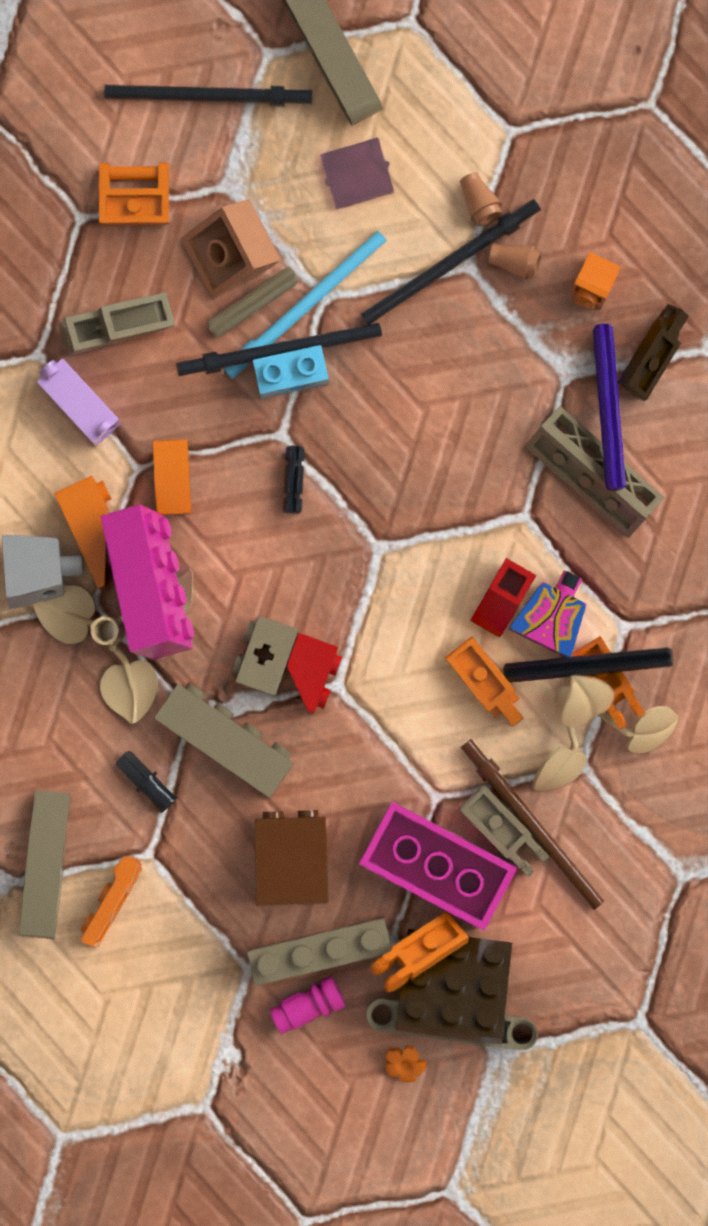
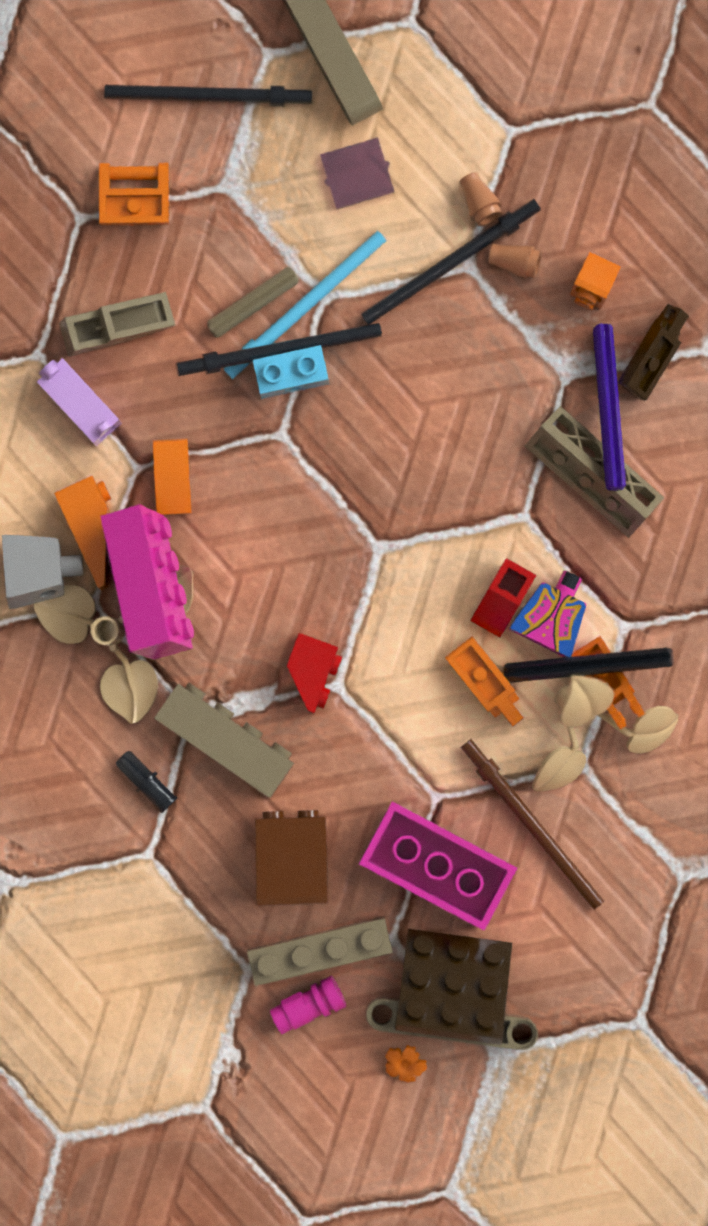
dark tan slope [19,790,71,940] -> none
orange hinge [80,855,143,947] -> none
nougat slope [181,199,281,299] -> none
dark tan brick [232,616,299,696] -> none
black axle [283,445,305,514] -> none
orange hinge [370,911,469,992] -> none
dark tan hinge [458,784,550,877] -> none

